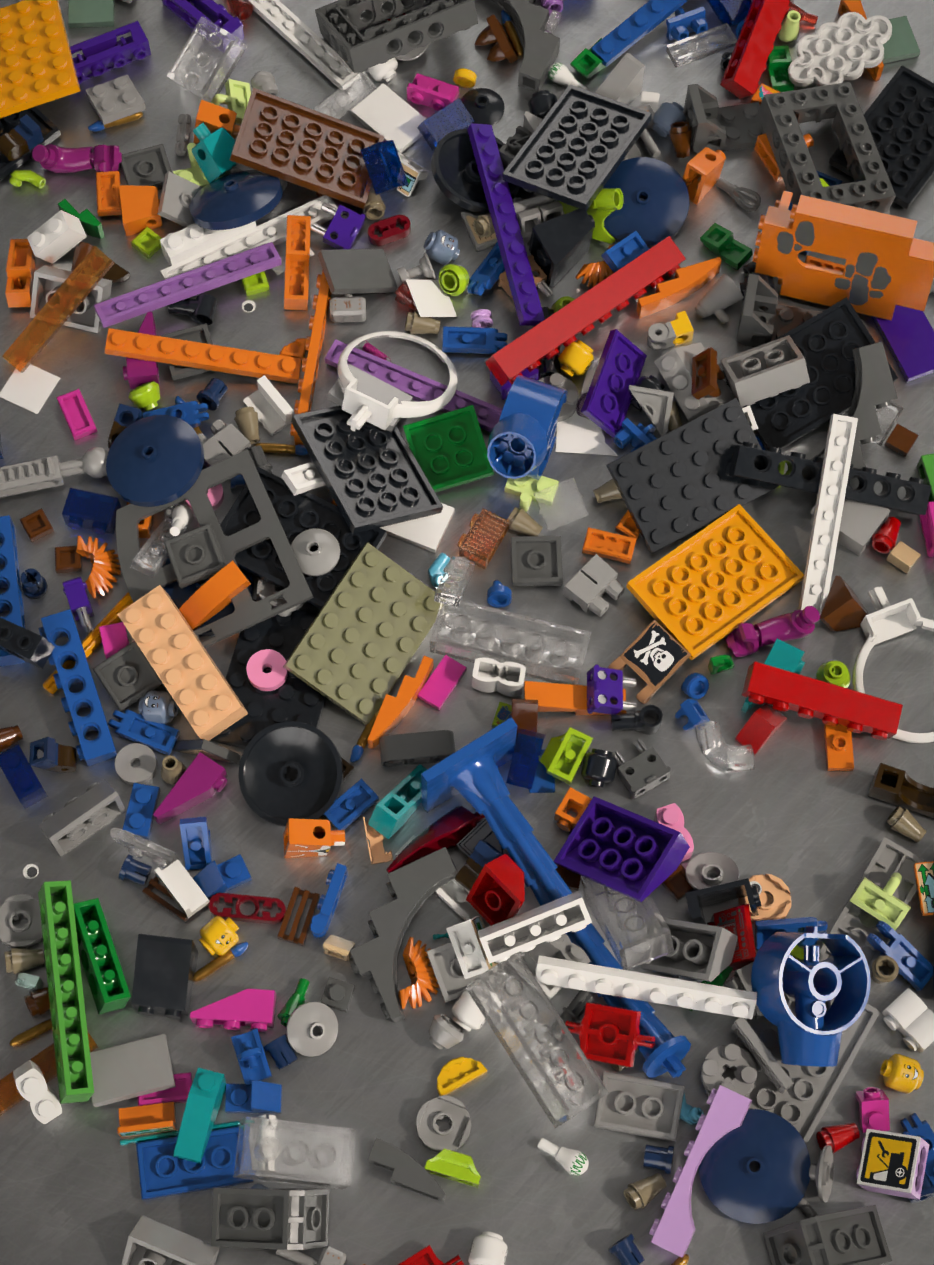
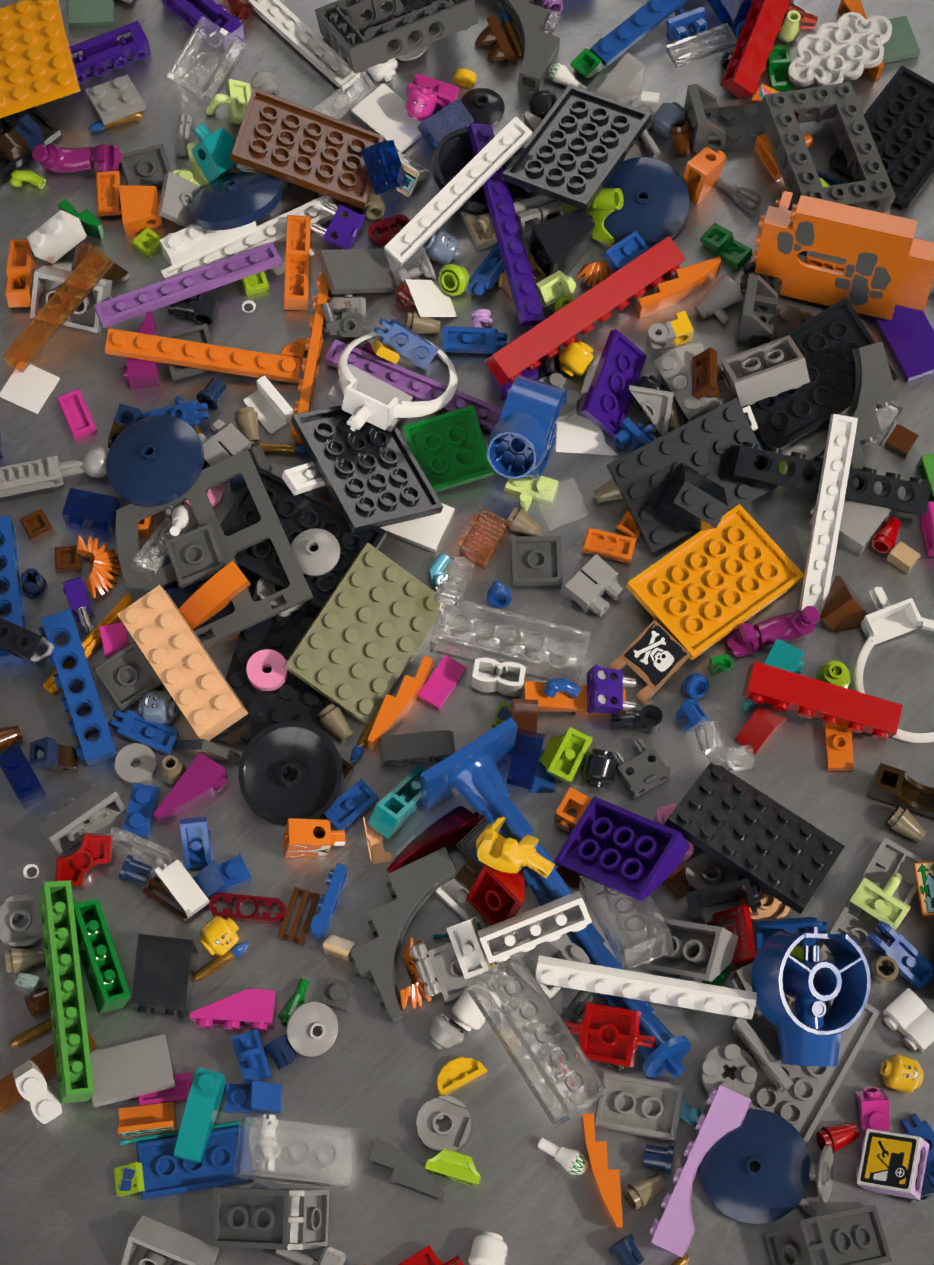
lime cone [128,381,161,411] -> none
orange torso [193,100,240,144] -> none
none -> red tile [55,833,113,886]
none -> lime tile [114,1162,145,1197]
none -> dark tan cone [317,704,353,743]
none -> dark grey piece [321,302,367,337]
none -> yellow tile [371,339,400,364]
none -> blue hinge [374,318,439,370]
none -> white plate [384,116,533,266]
none -> dark pink head [404,84,437,121]
none -> light grey axle [410,943,441,997]
none -> yellow piece [476,816,556,879]
none -> yellowish green bracket [536,270,577,307]
none -> blue arm [543,677,582,699]
none -> orange slope [581,1113,623,1230]
none -> black slope [657,463,728,531]
none -> black plate [664,760,845,914]

